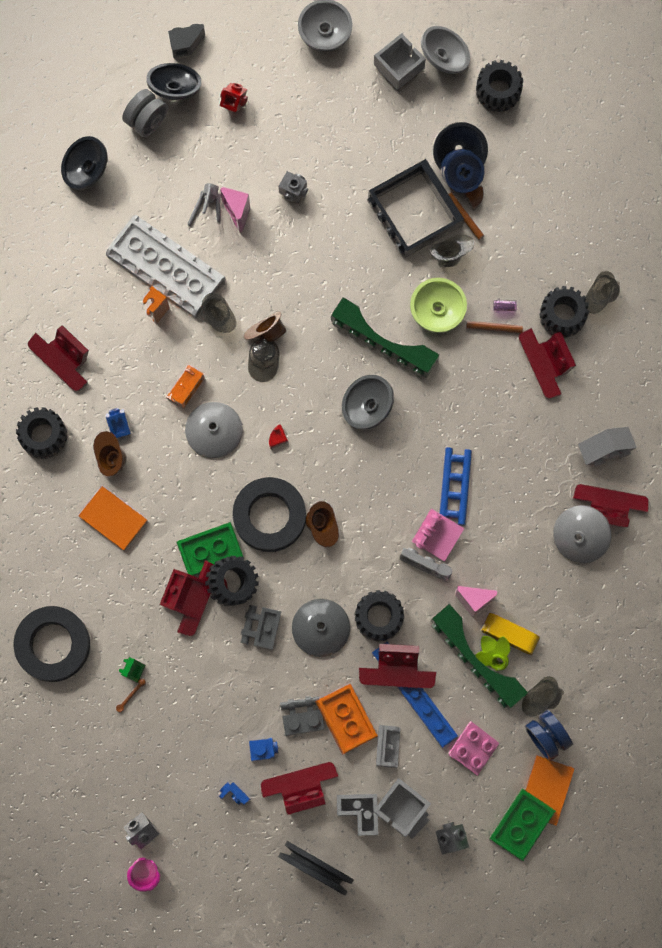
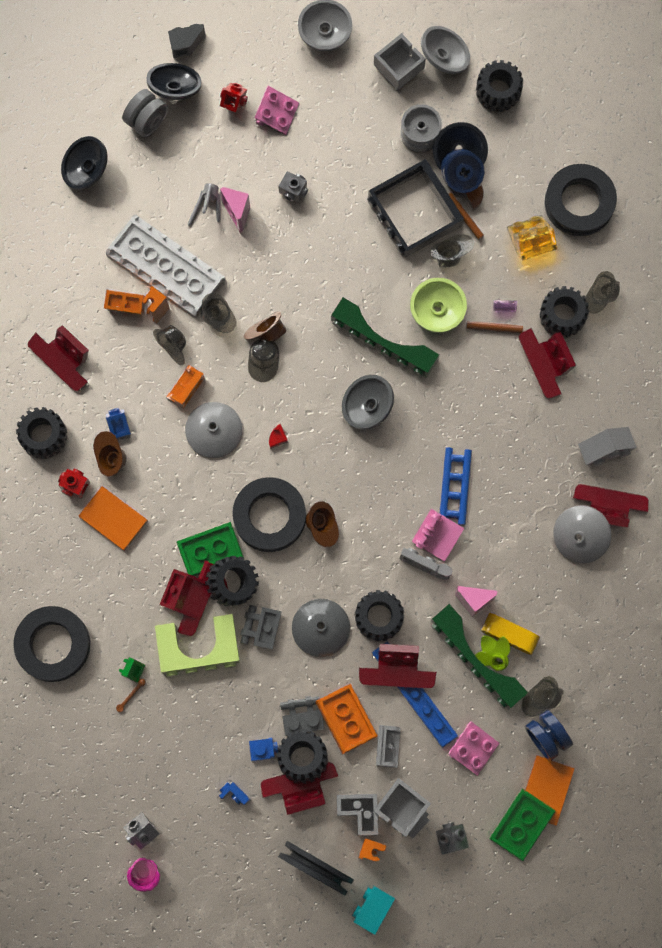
none -> red brick [58,468,90,499]
none -> orange hinge [104,290,145,314]
none -> clear smoke piece [153,325,186,365]
none -> yellowish green arch [155,614,240,677]
none -> bright pink hinge [254,86,299,135]
none -> black tyre [277,730,328,784]
none -> teal piece [352,885,395,935]
none -> orange hinge [358,838,386,861]
none -> light grey wheel [401,105,442,152]
none -> clear yellow slope [507,215,557,261]
none -> black tyre [544,164,617,236]

